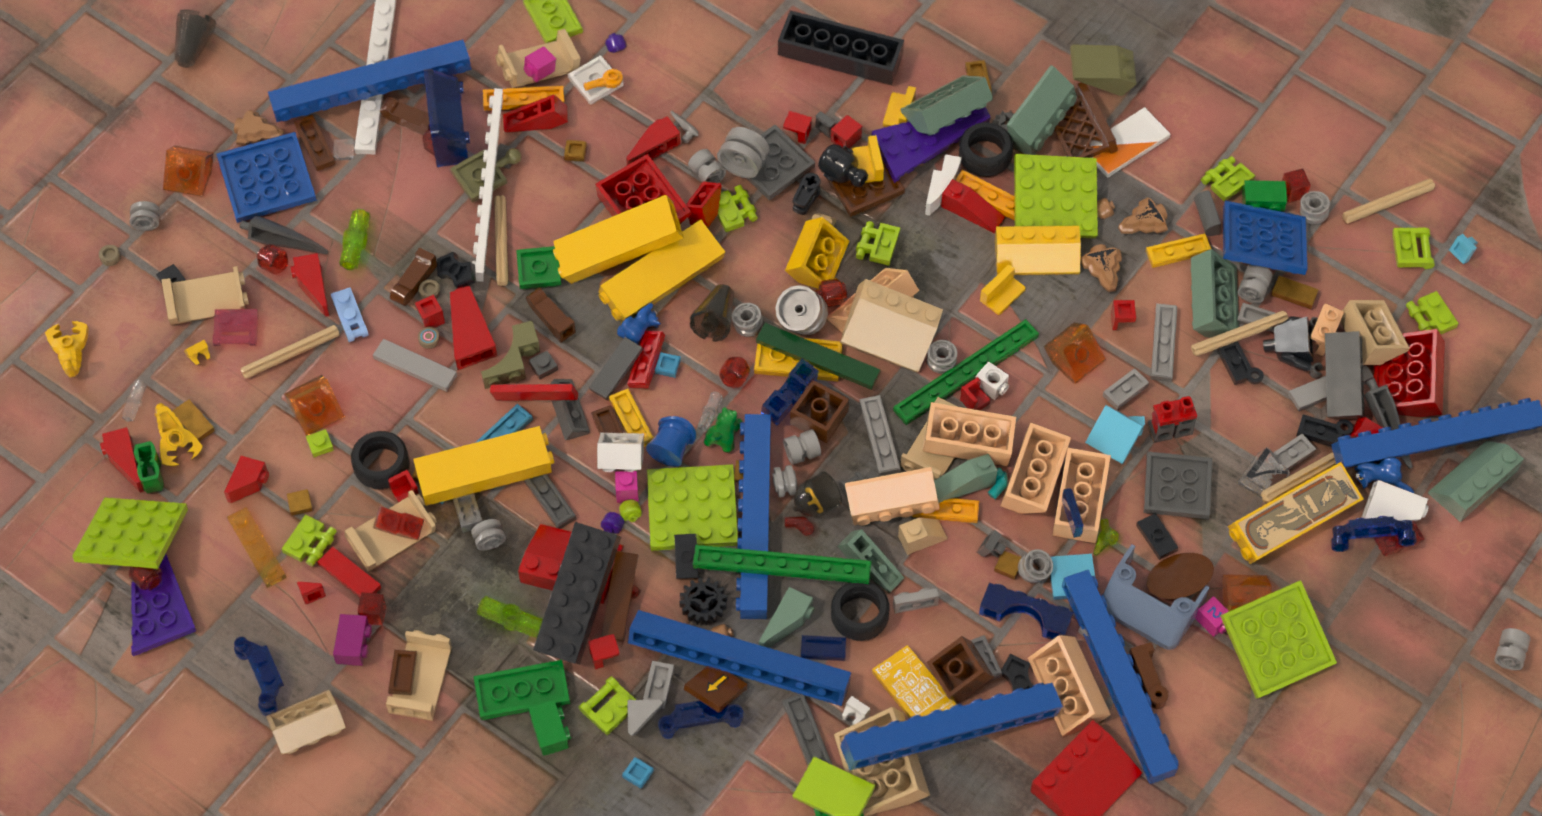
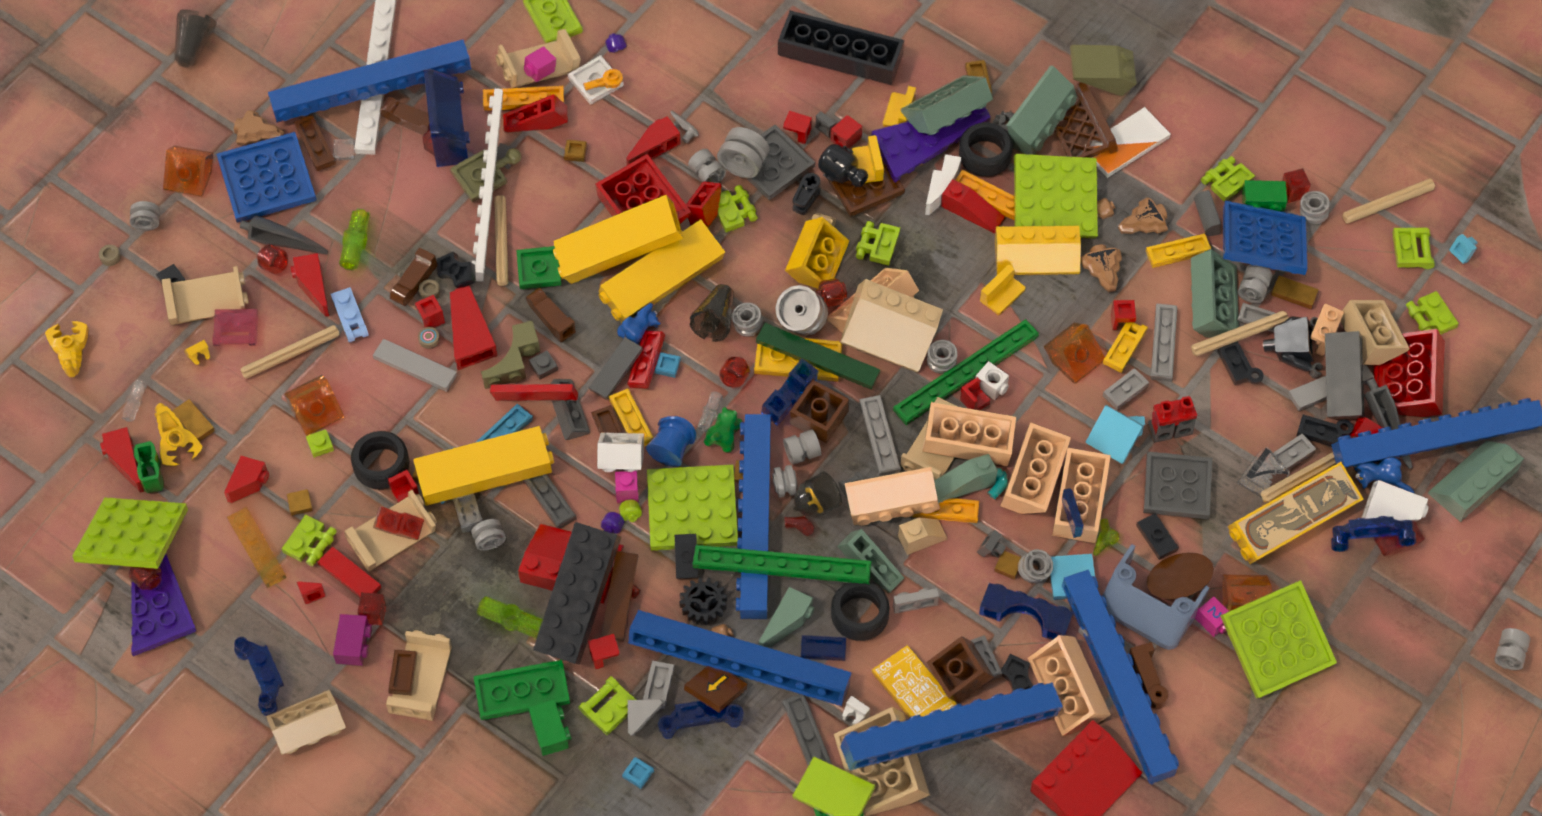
none -> yellow plate [1103,322,1148,373]

